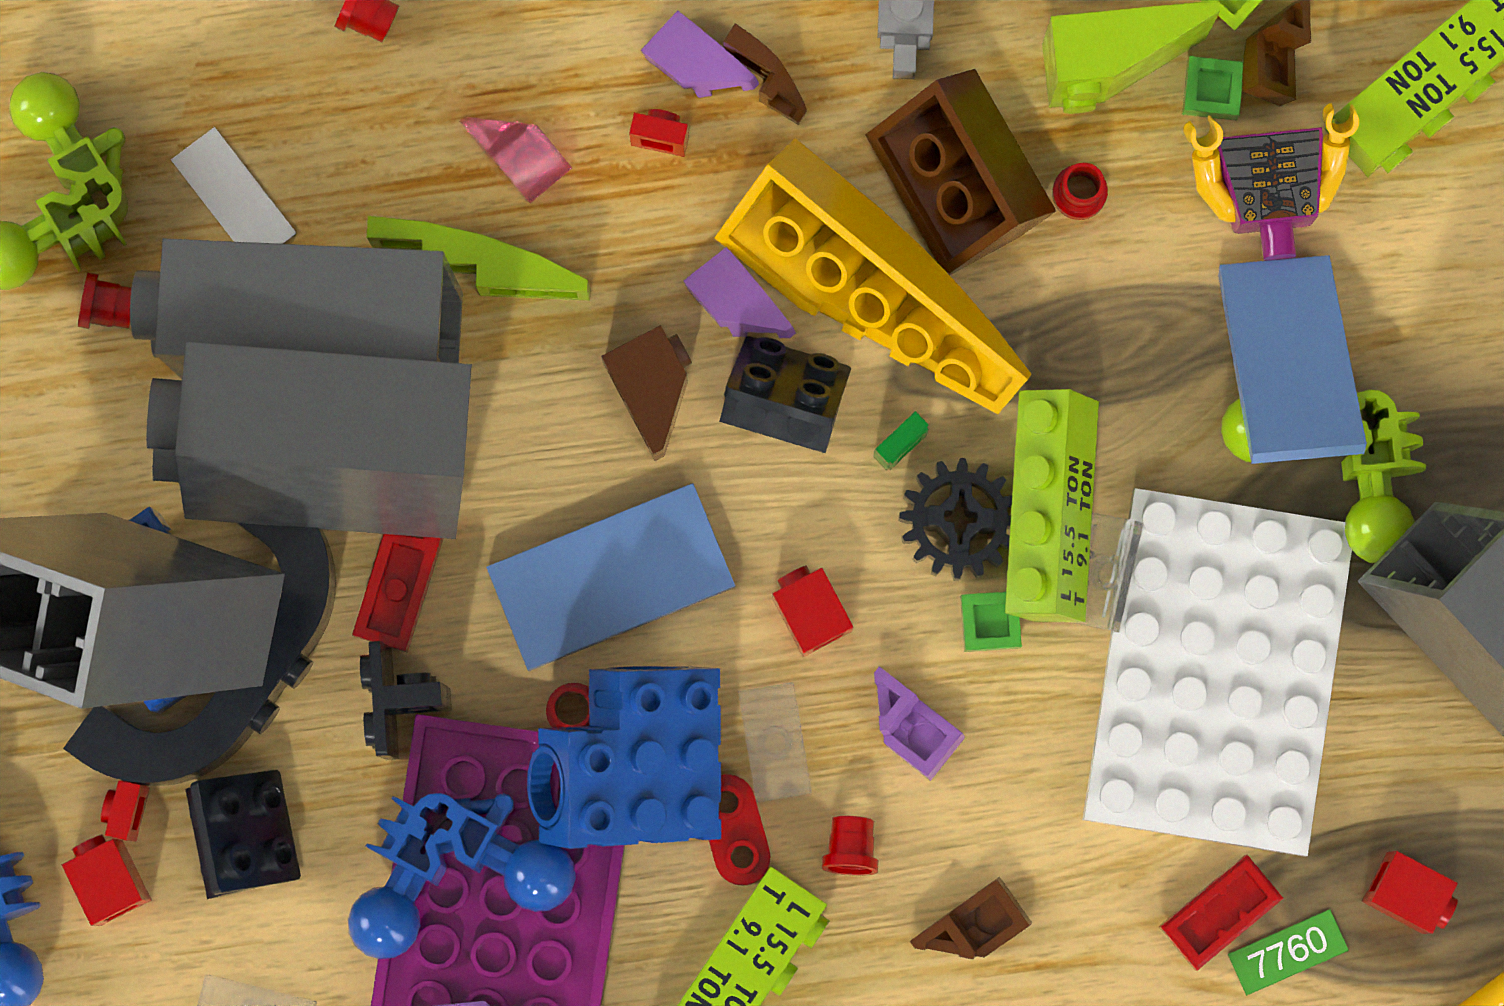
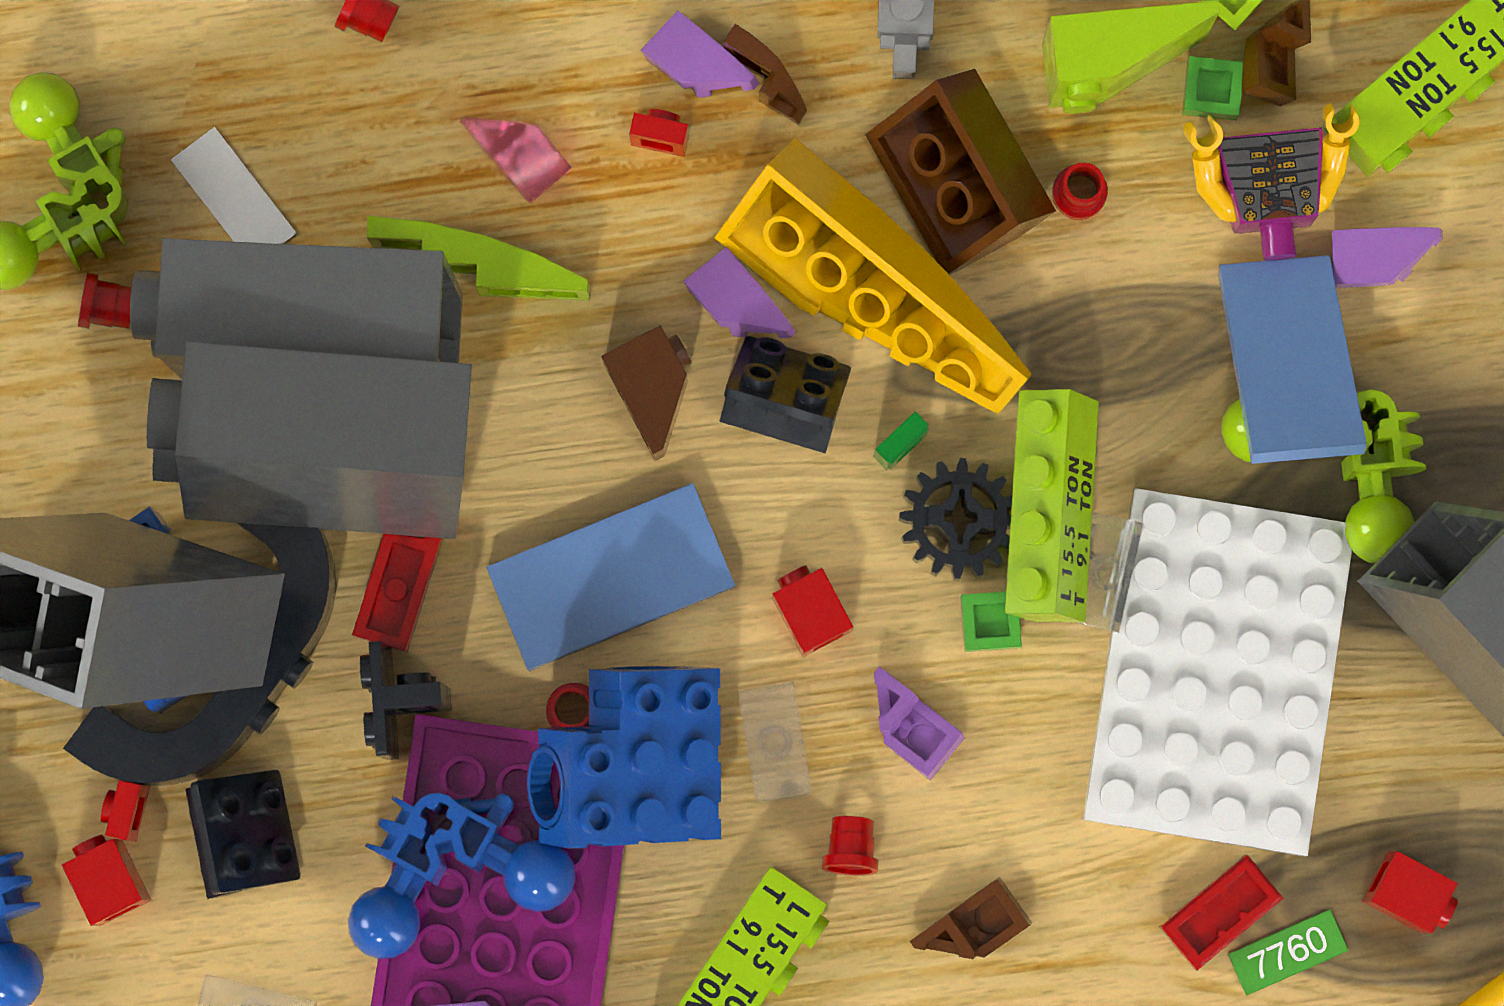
red plate [709,774,771,886] -> none
none -> medium lavender slope [1332,227,1443,289]

